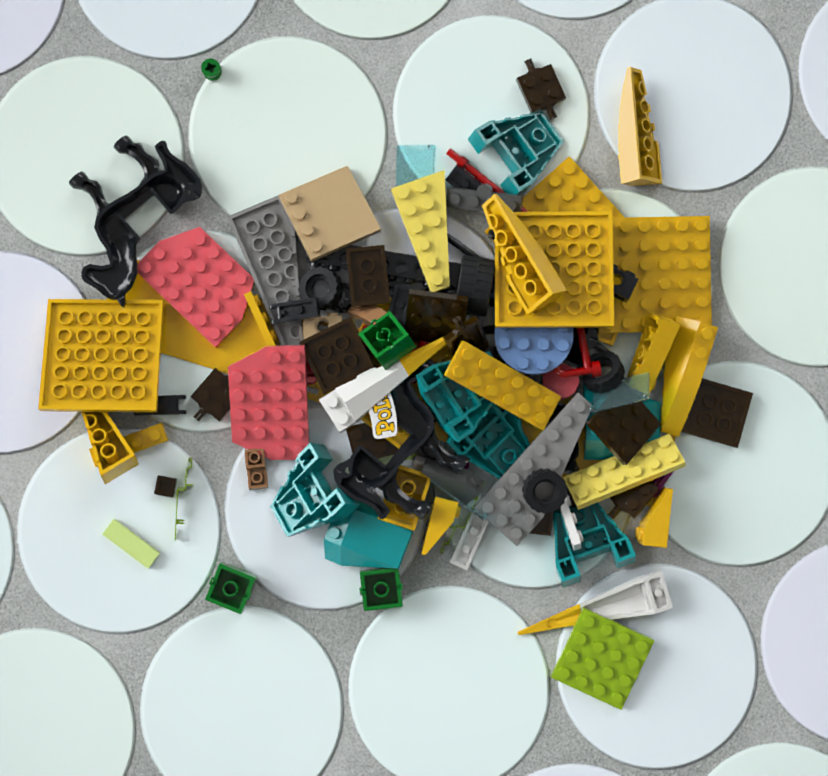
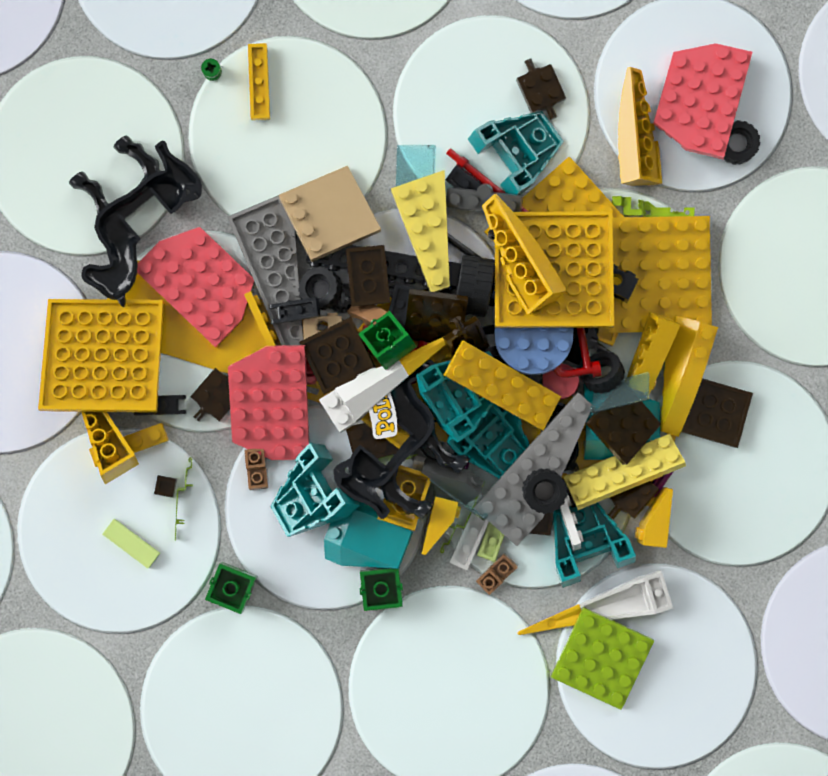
none -> yellow plate [248,43,270,120]
none -> medium nougat slope [476,553,518,595]
none -> yellowish green tile [477,522,505,562]
none -> lime piece [612,196,695,217]
none -> coral plate [654,43,753,160]
none -> black tyre [724,120,761,165]

